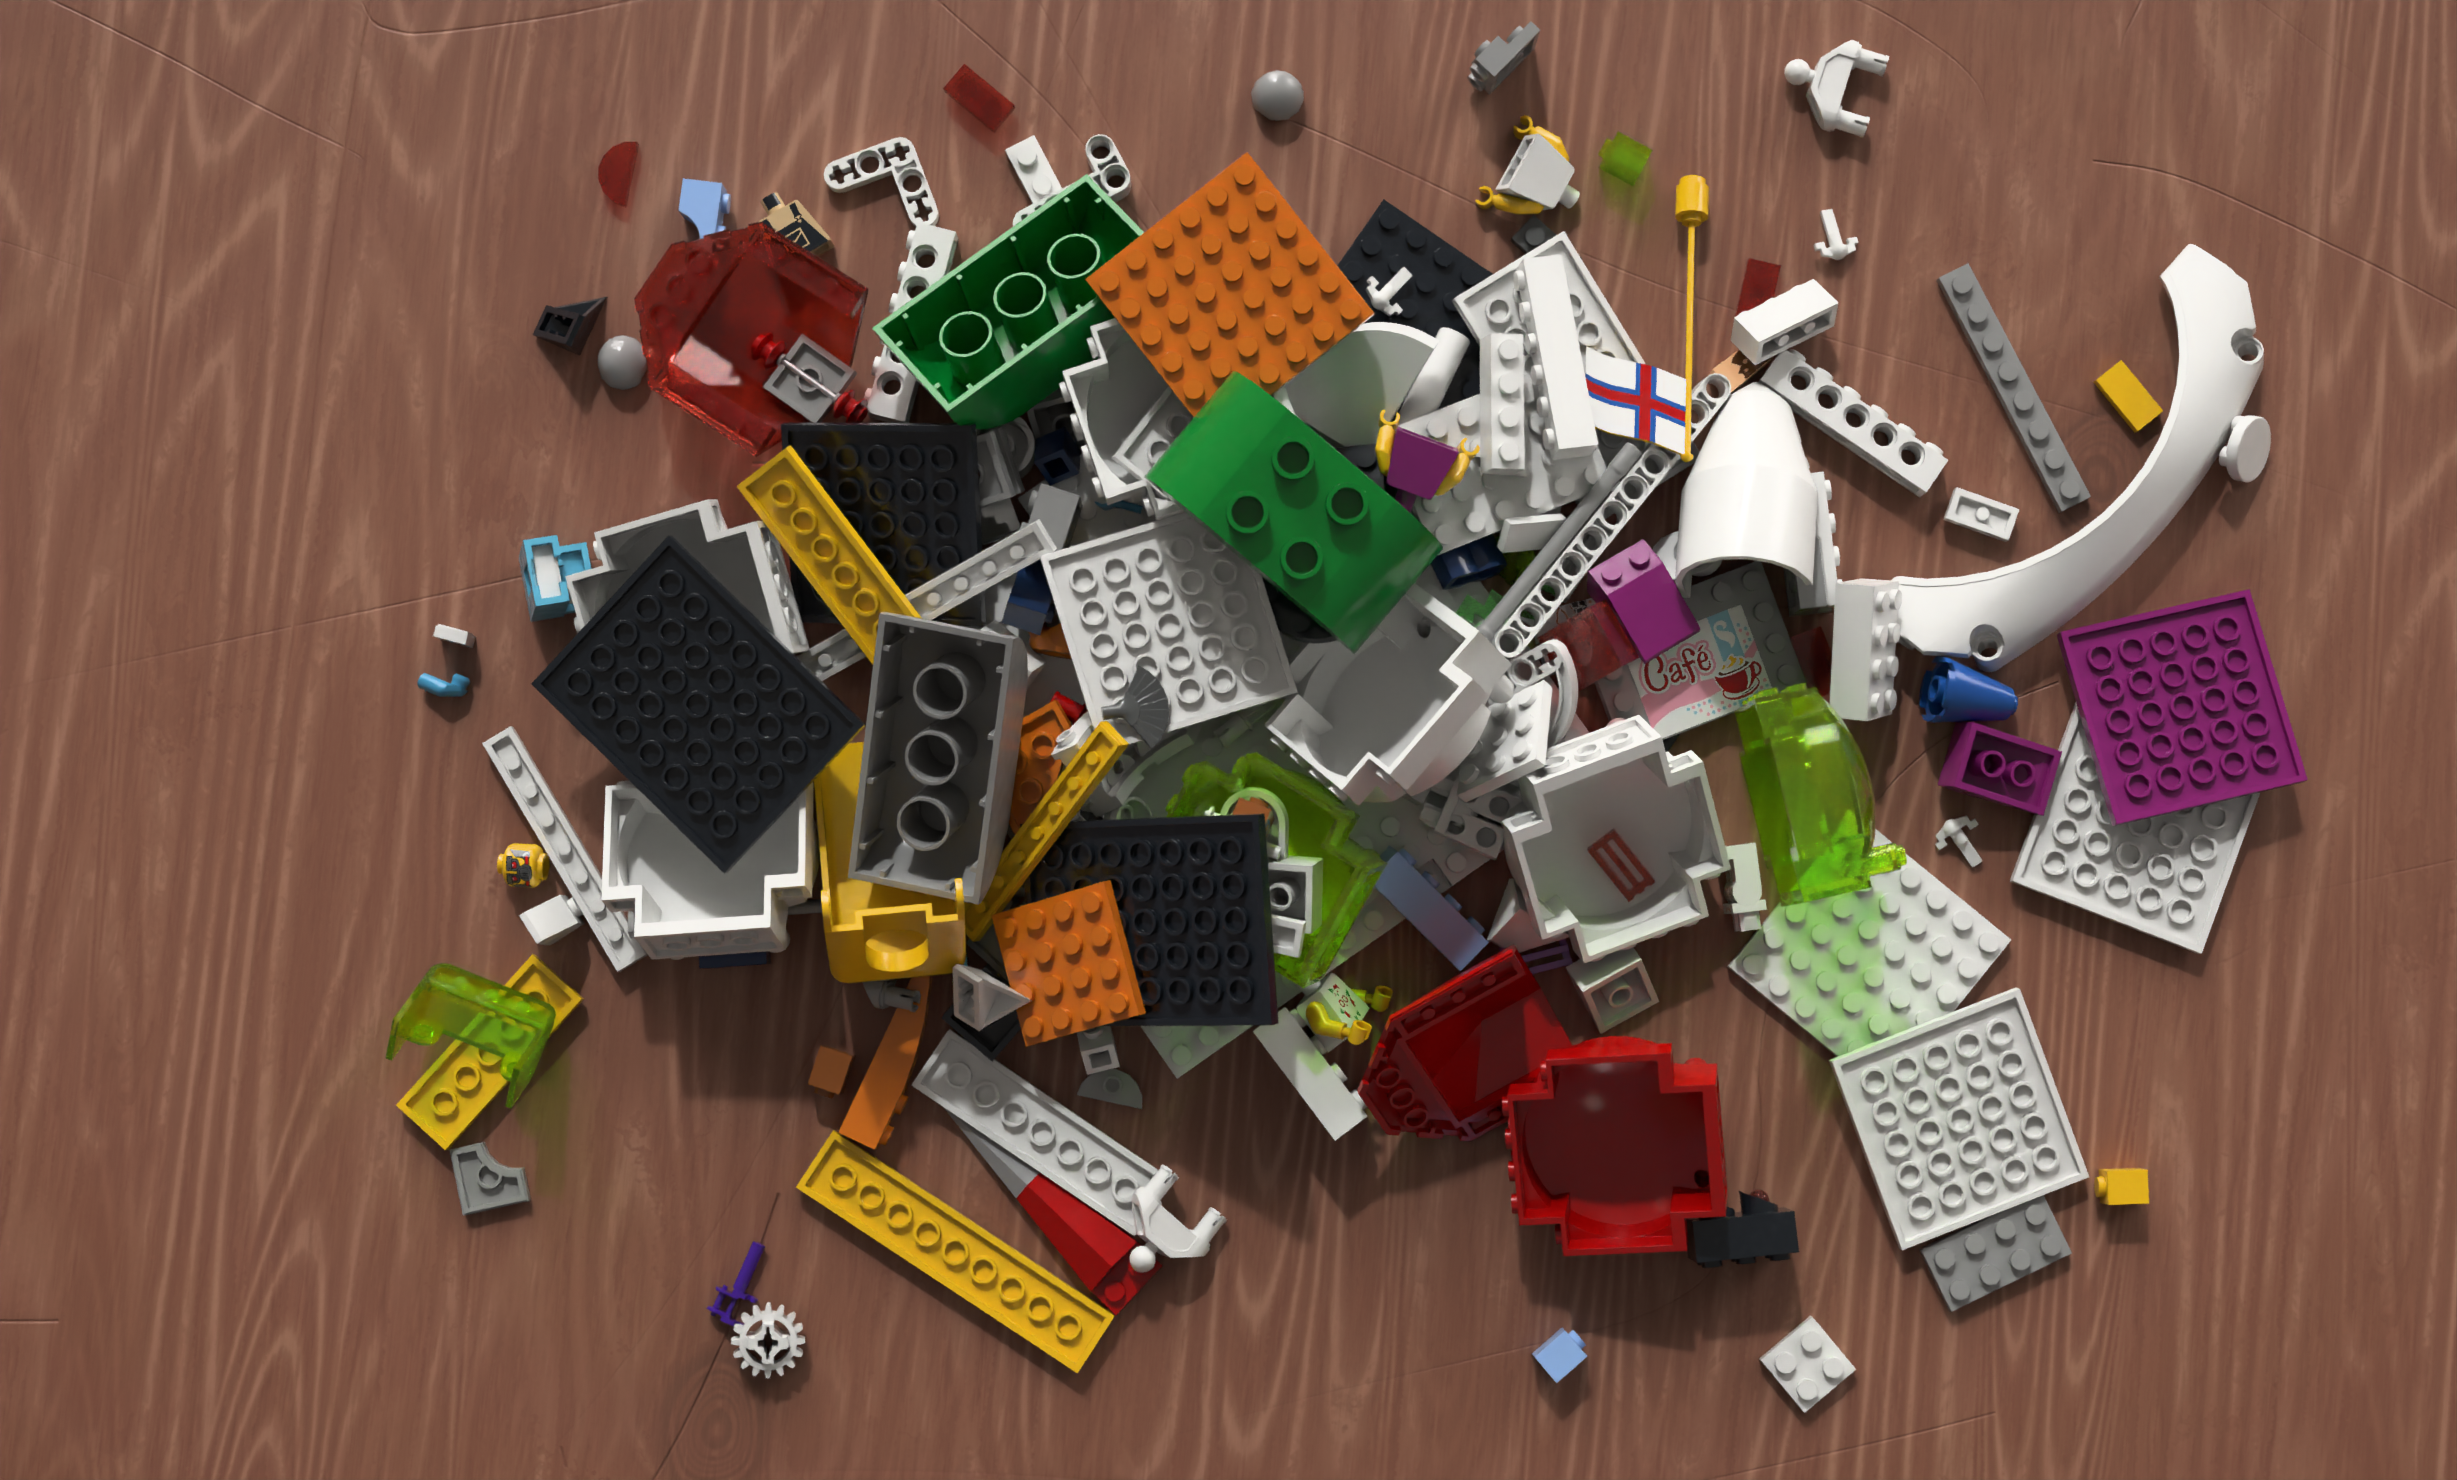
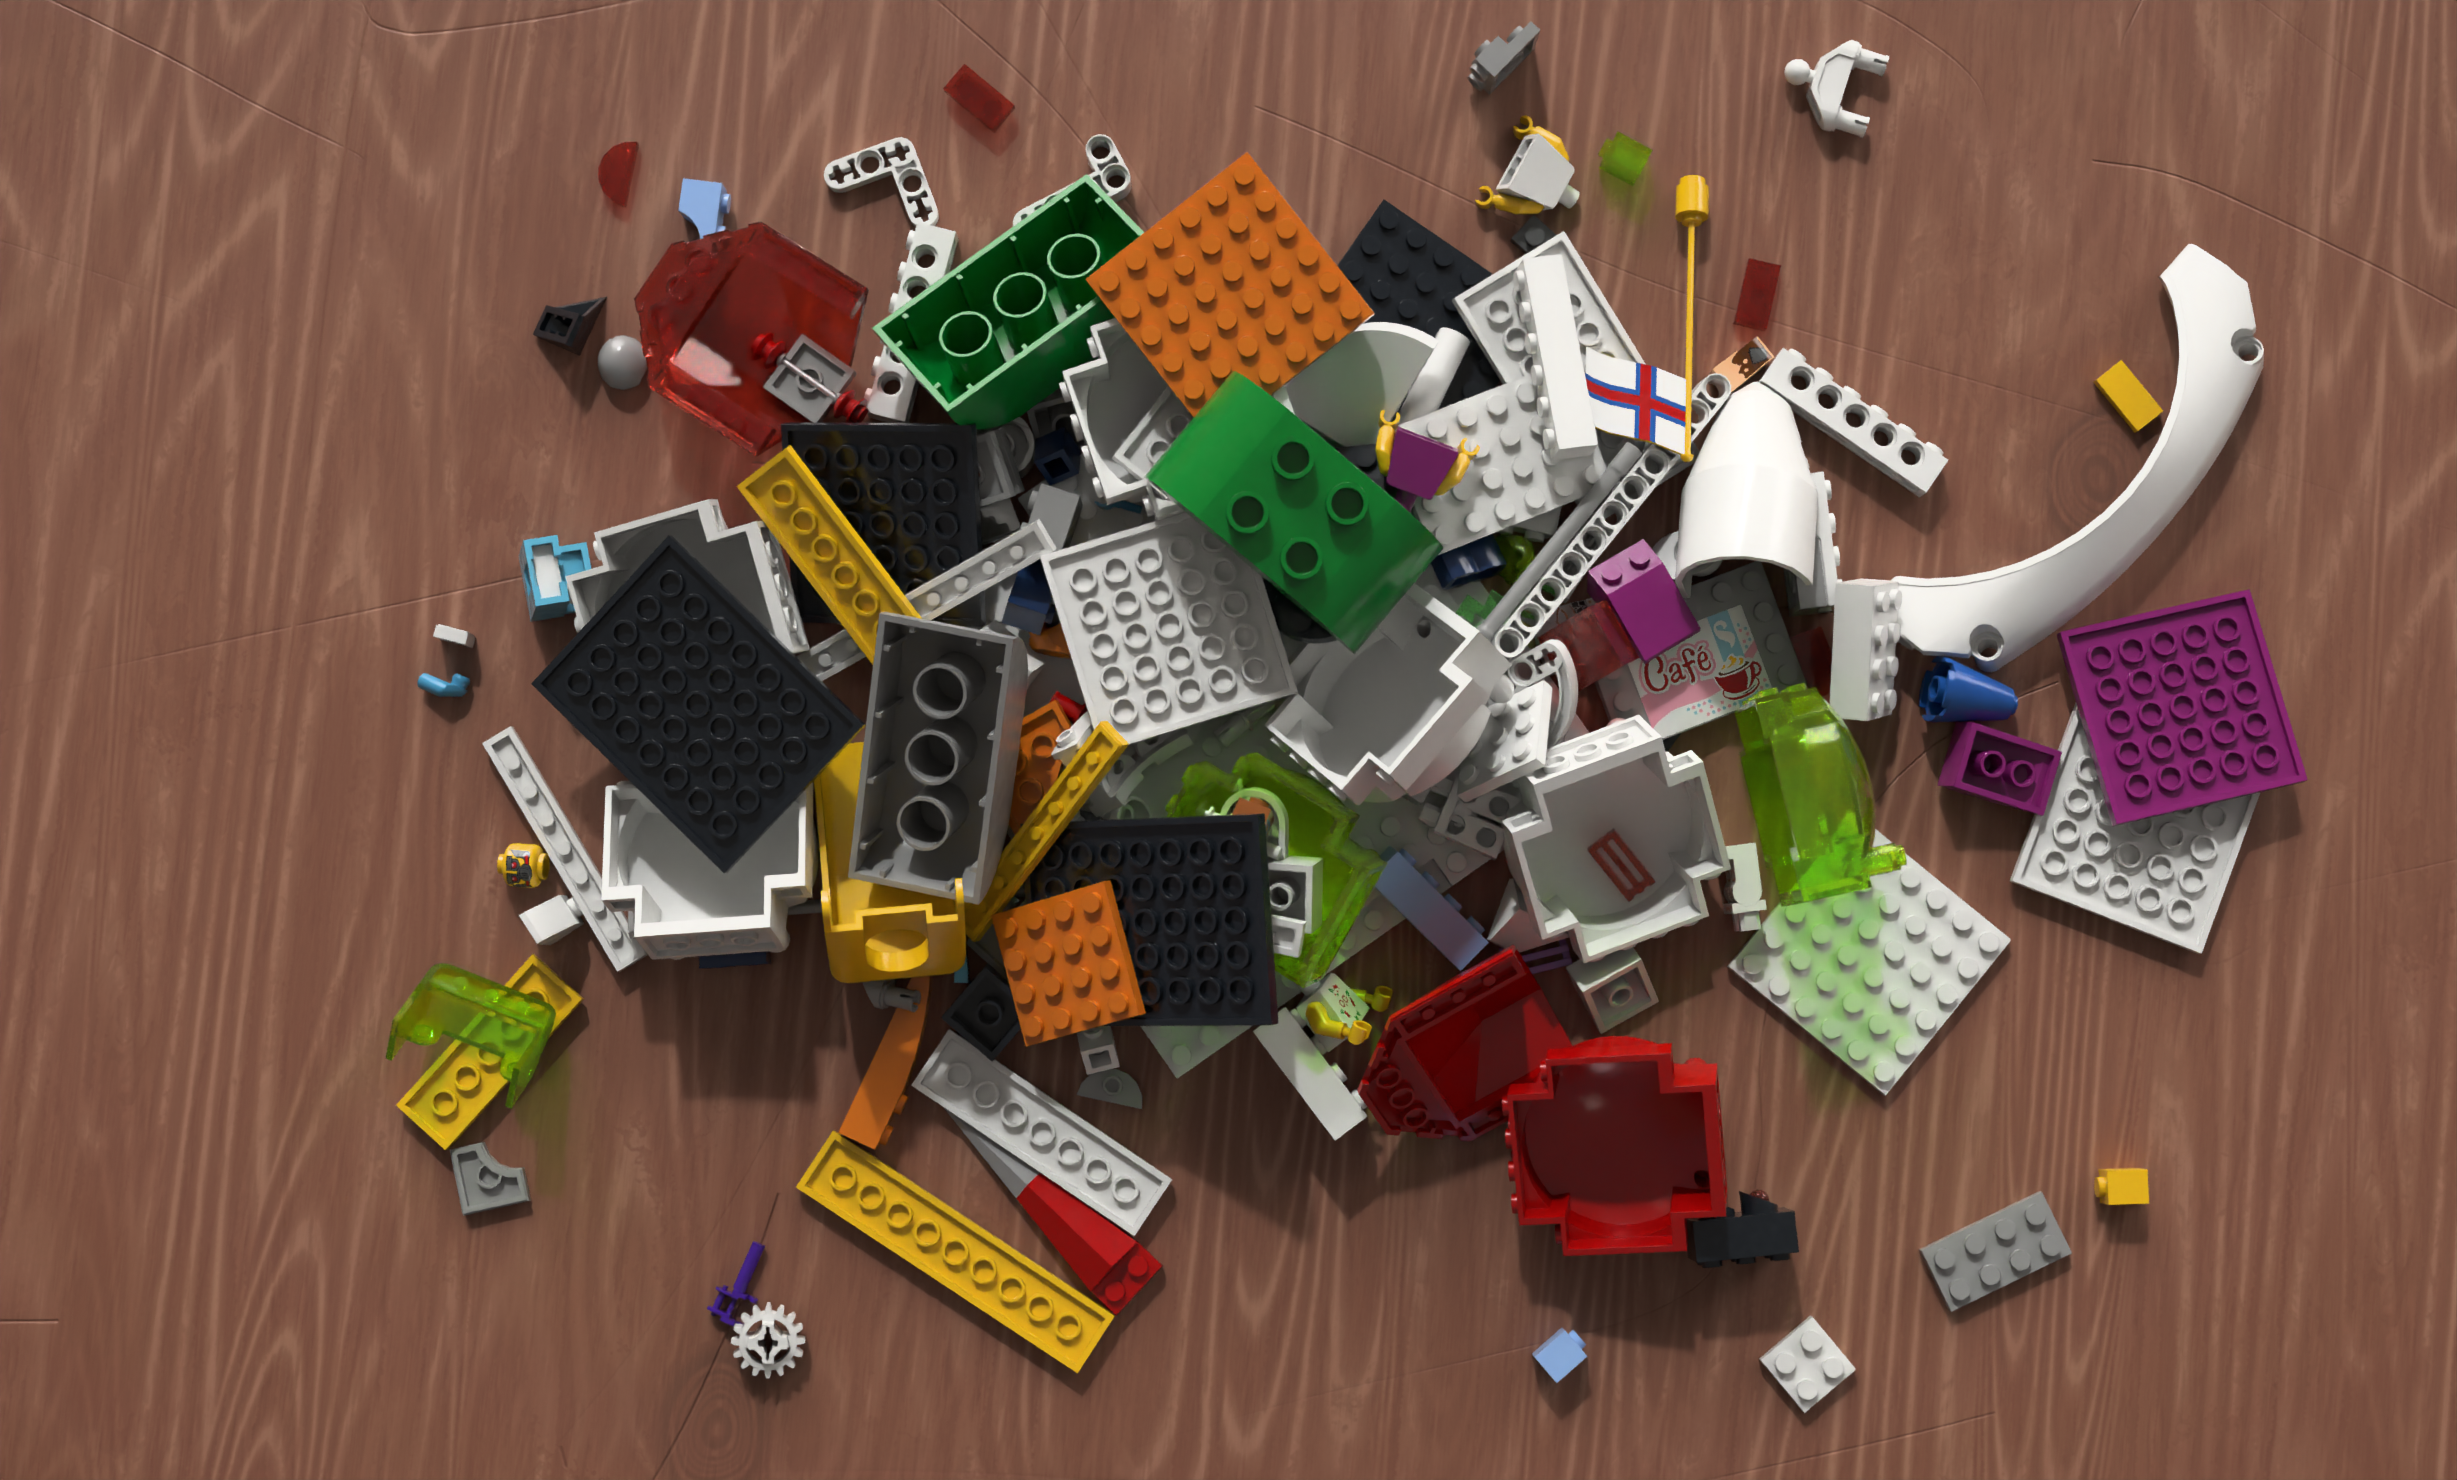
torso [758,192,834,278] -> none
dark orange brick [808,1045,856,1099] -> none
white slope [953,964,1032,1031] -> none
white plate [1005,135,1062,204] -> none
dark grey hand [1101,665,1169,749] -> none
white connector [1129,1164,1227,1273] -> none
light grey hair [1251,70,1304,121] -> none
white piece [1365,267,1412,316] -> none
white brick [1479,333,1525,475] -> none
white tile [1497,513,1567,553] -> none
white brick [1731,279,1838,365] -> none
white piece [1813,209,1858,260] -> none
white plate [1829,987,2089,1250] -> none
white piece [1935,815,1983,868] -> none
light grey plate [1936,263,2091,513] -> none
white plate [1943,487,2019,542] -> none
white tile [2219,415,2271,483] -> none

